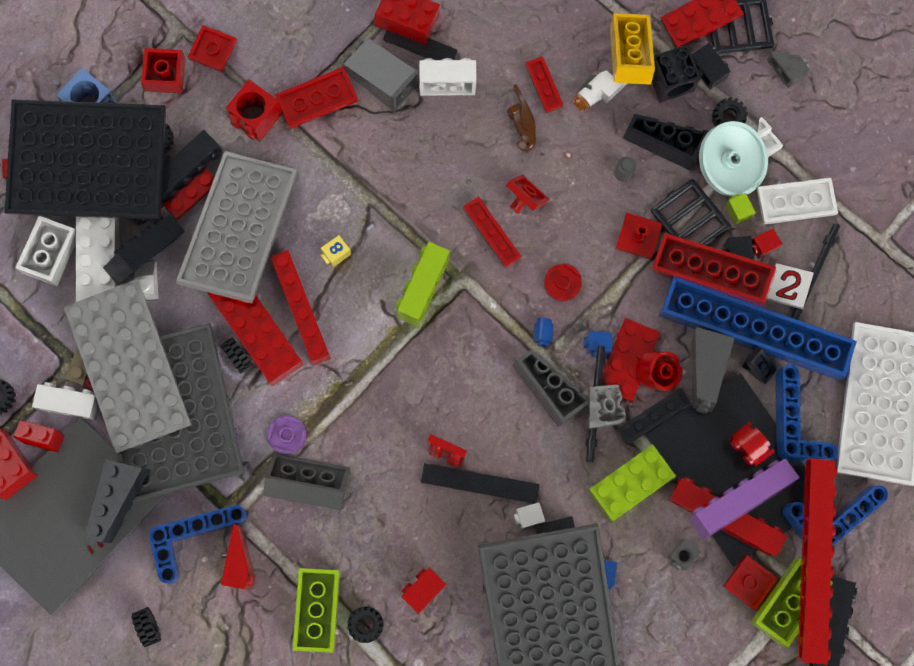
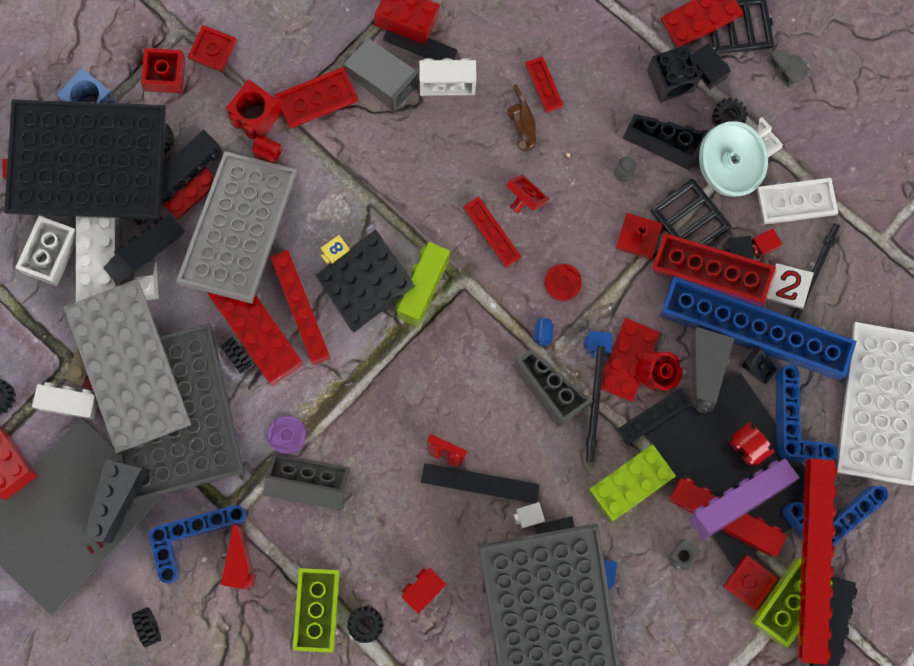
red brick [14,420,64,452] -> none
white plate [573,71,628,112] -> none
light grey slope [589,385,626,429] -> none
yellow brick [610,13,655,85] -> none
lime brick [725,193,756,225] -> none
none -> red brick [252,135,283,164]
none -> black plate [316,229,415,332]

